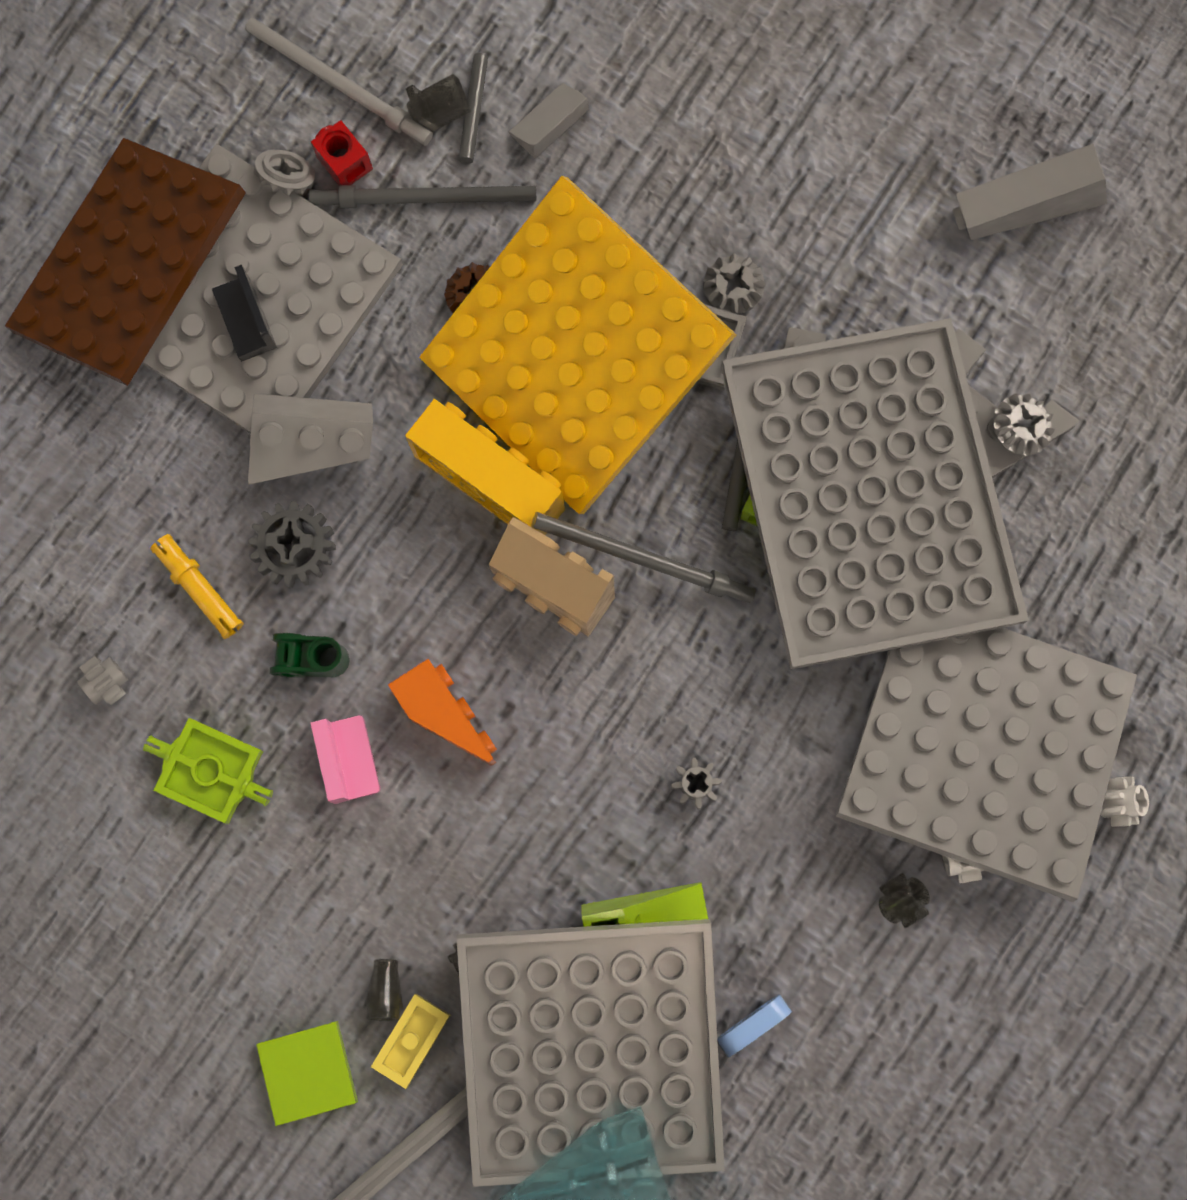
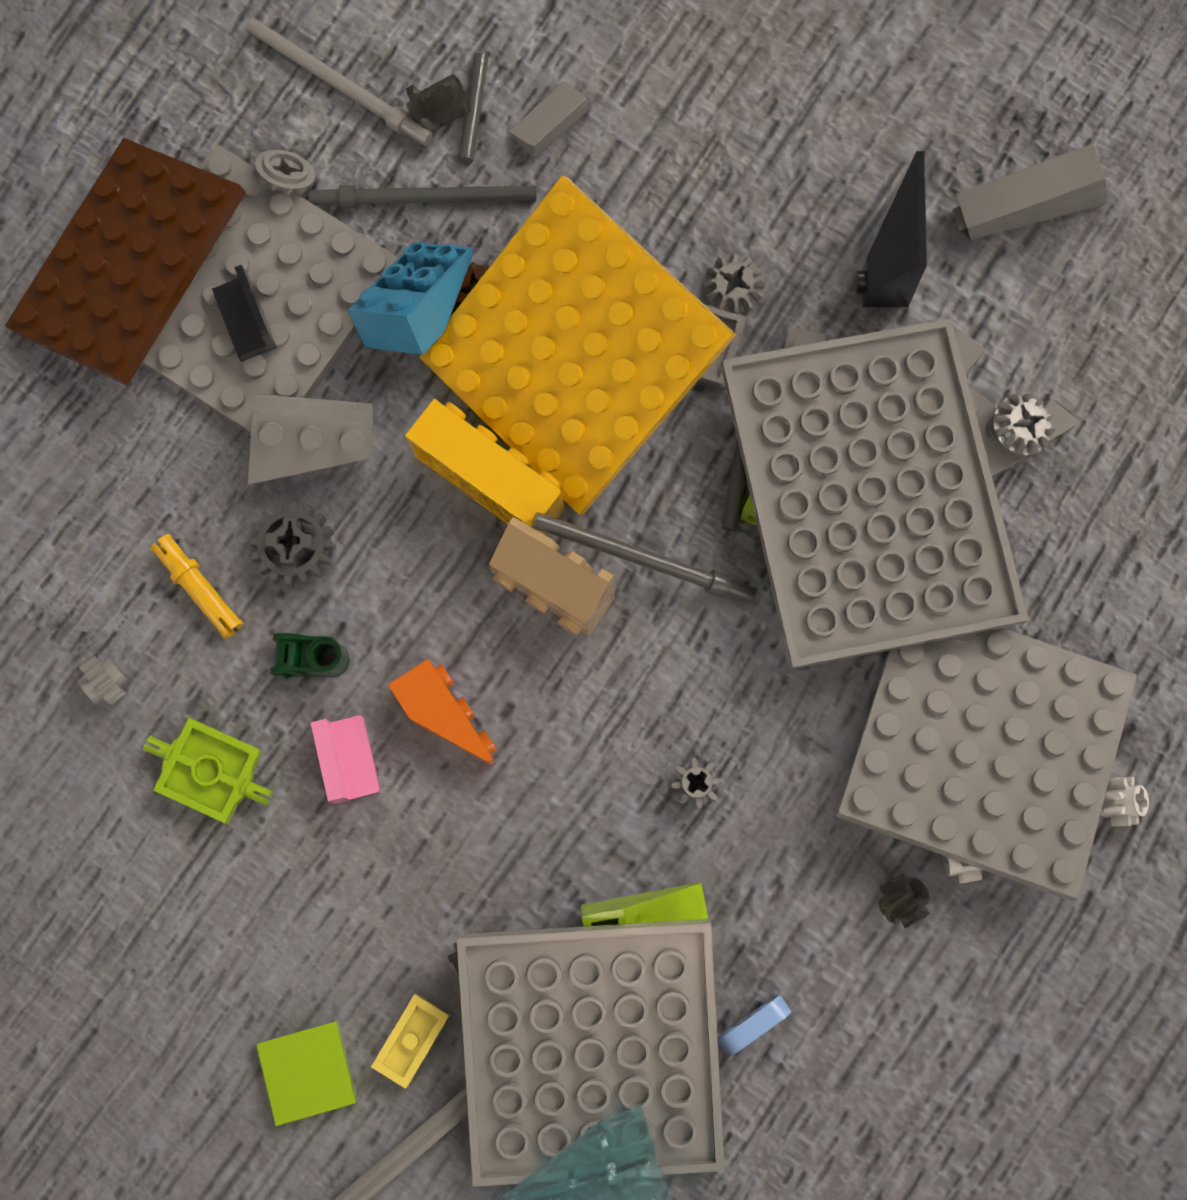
red brick [310,120,373,186] -> none
clear smoke cone [363,959,404,1021] -> none
none -> dark azure slope [348,242,474,355]
none -> black slope [856,151,927,307]

